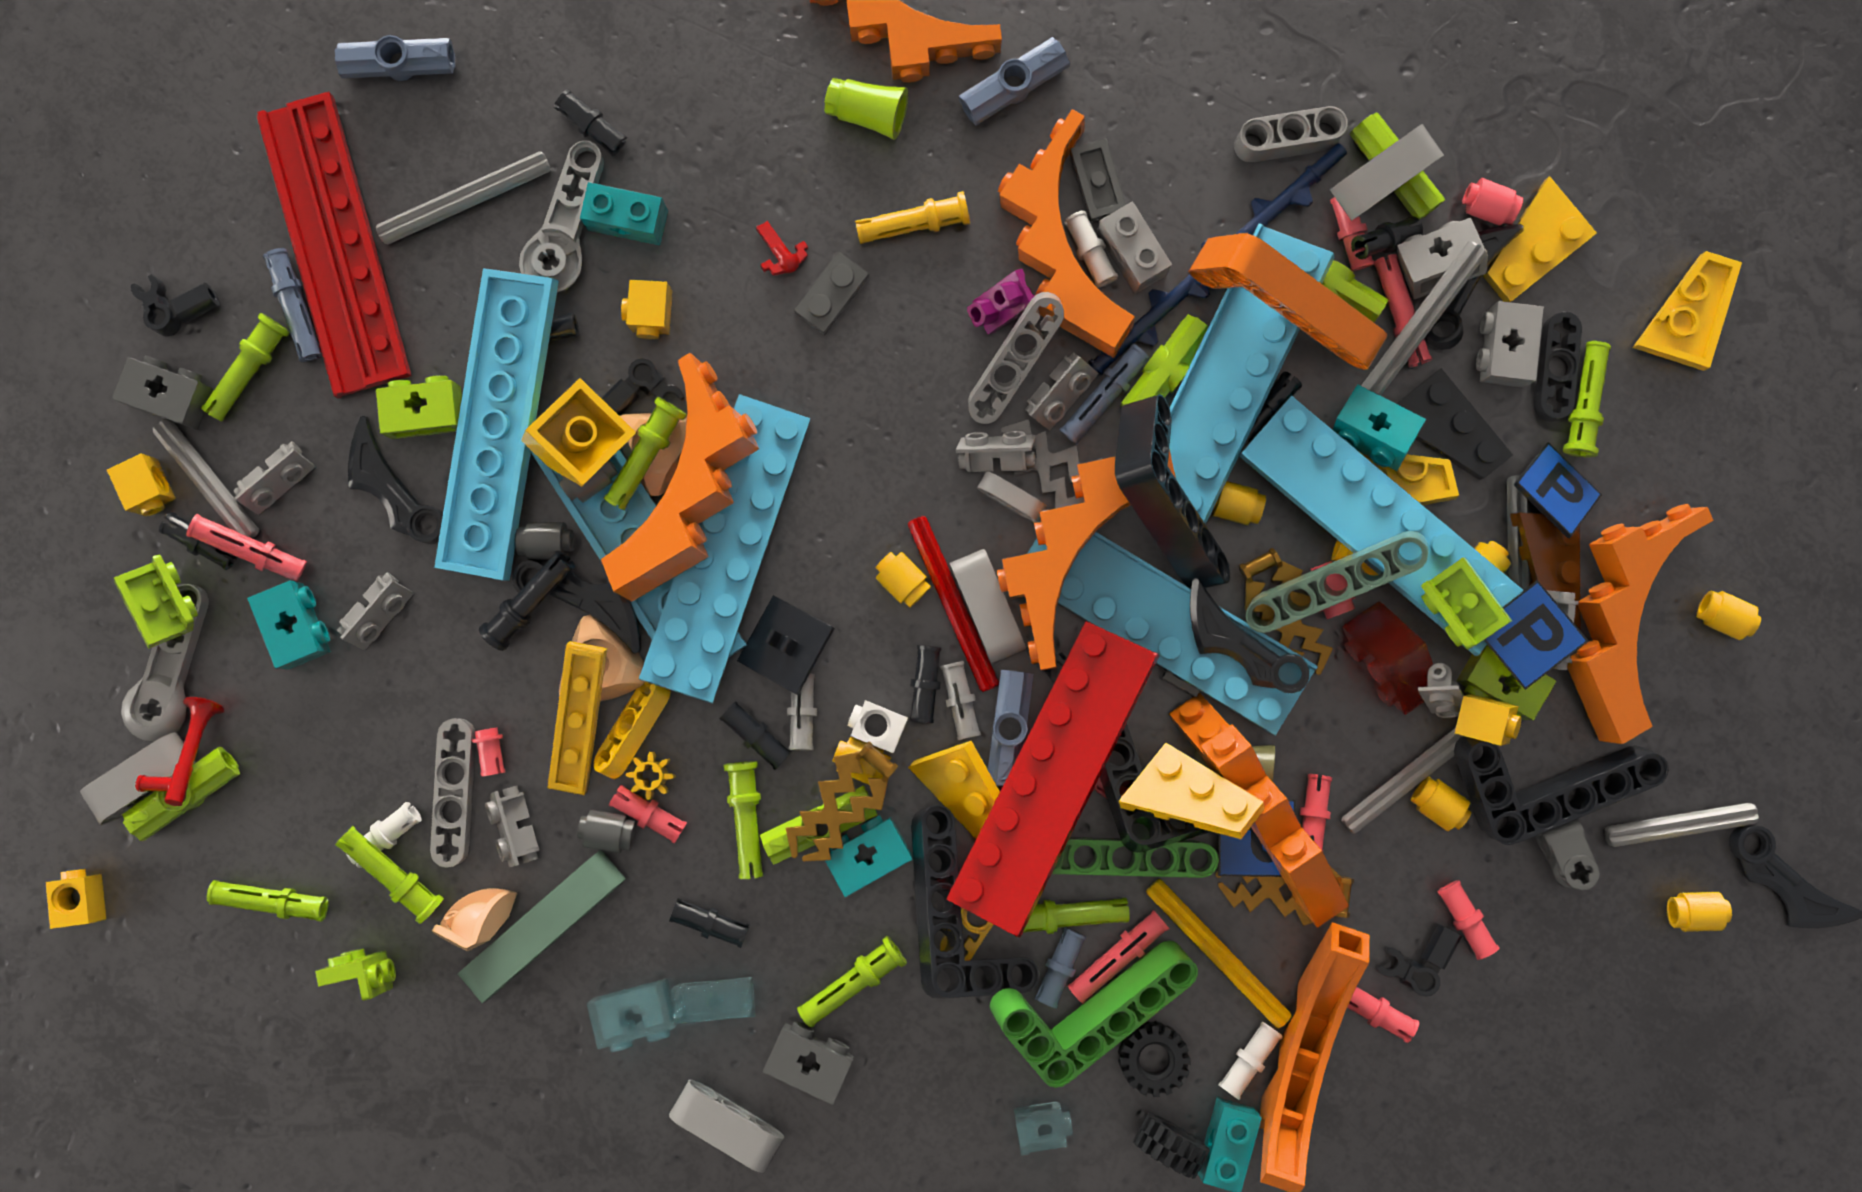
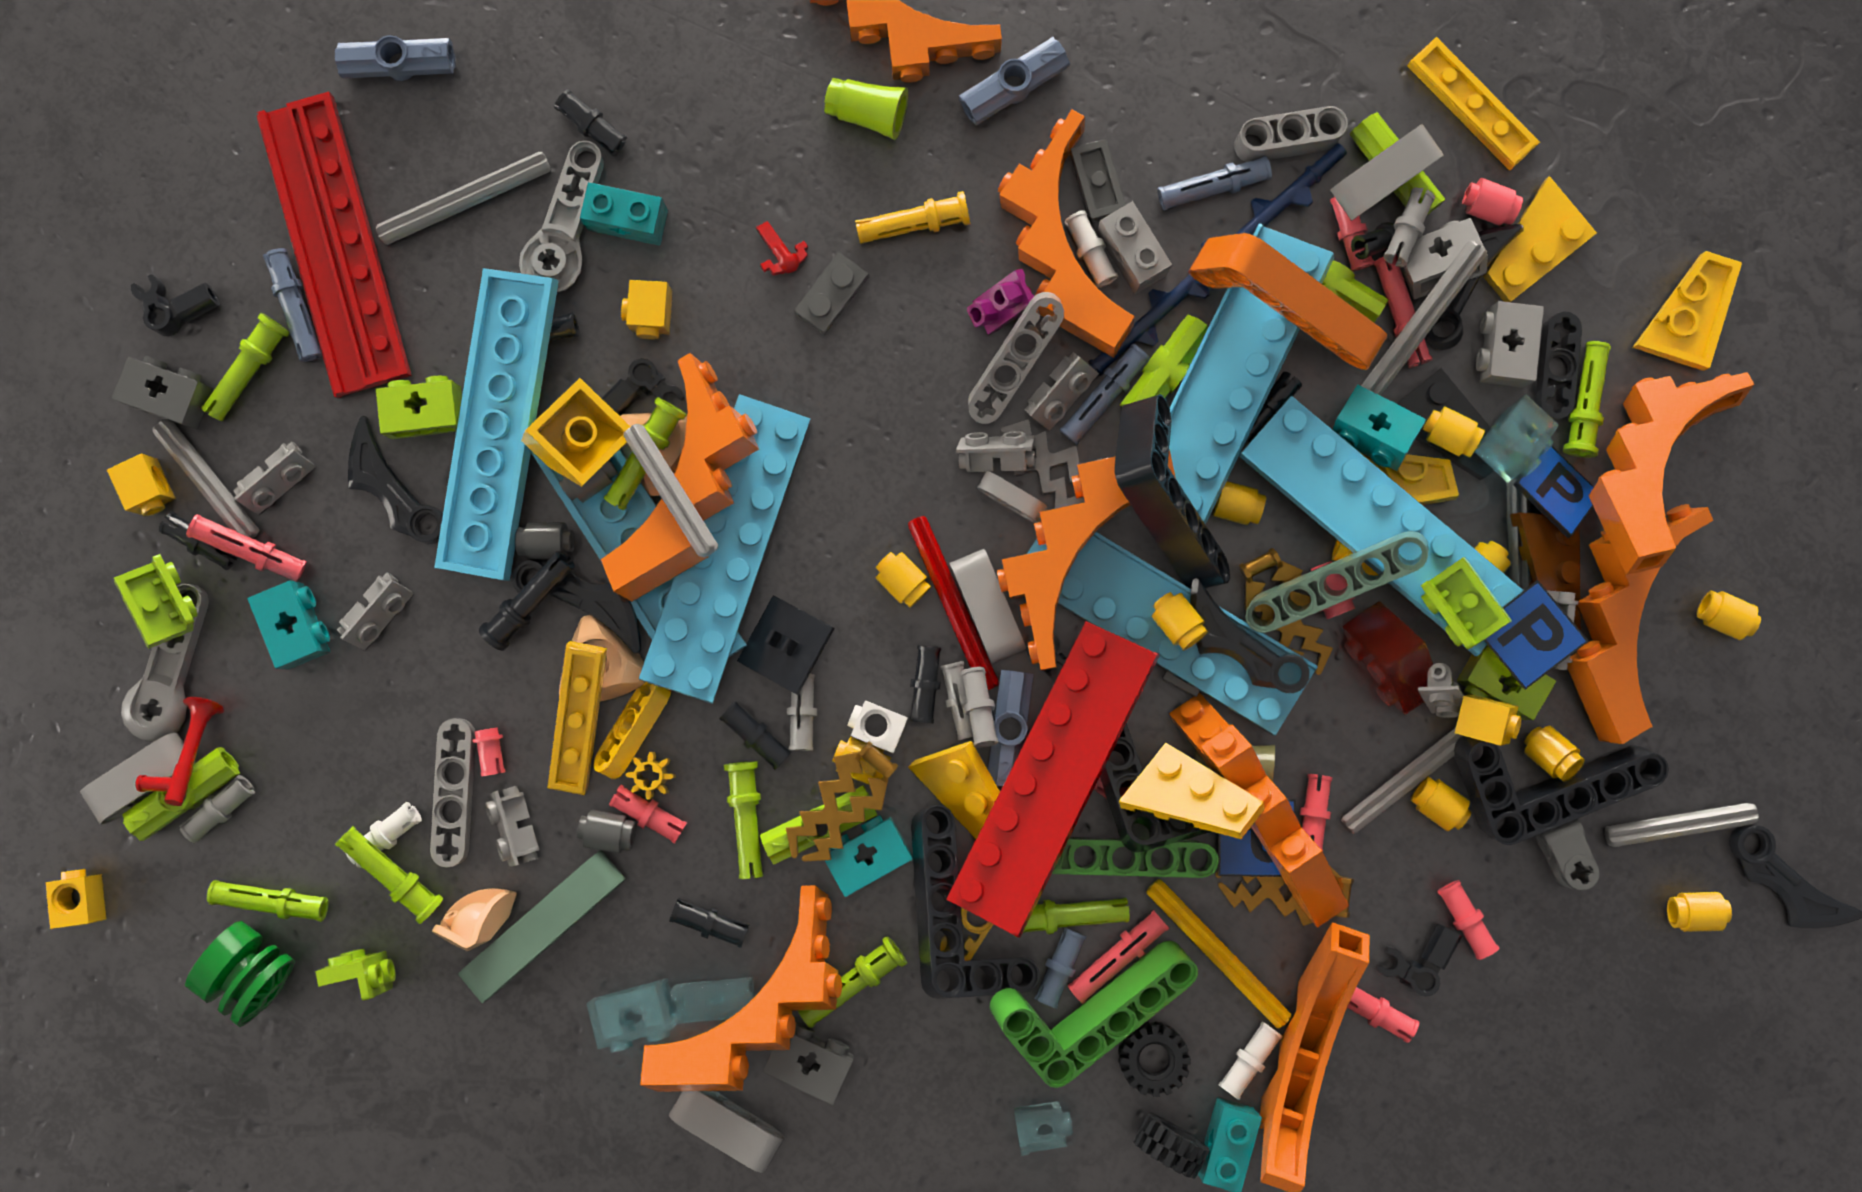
none -> light grey pin [179,775,255,843]
none -> green wheel [184,921,295,1027]
none -> light grey axle [624,424,718,558]
none -> orange arch [640,885,842,1092]
none -> light grey pin [961,667,999,748]
none -> yellow brick [1151,592,1208,651]
none -> sand blue pin [1157,156,1272,211]
none -> light grey pin [1383,188,1435,267]
none -> yellow tile [1407,37,1540,171]
none -> yellow brick [1423,406,1485,458]
none -> clear light blue brick [1474,394,1559,483]
none -> yellow brick [1524,725,1585,782]
none -> orange arch [1589,372,1754,575]

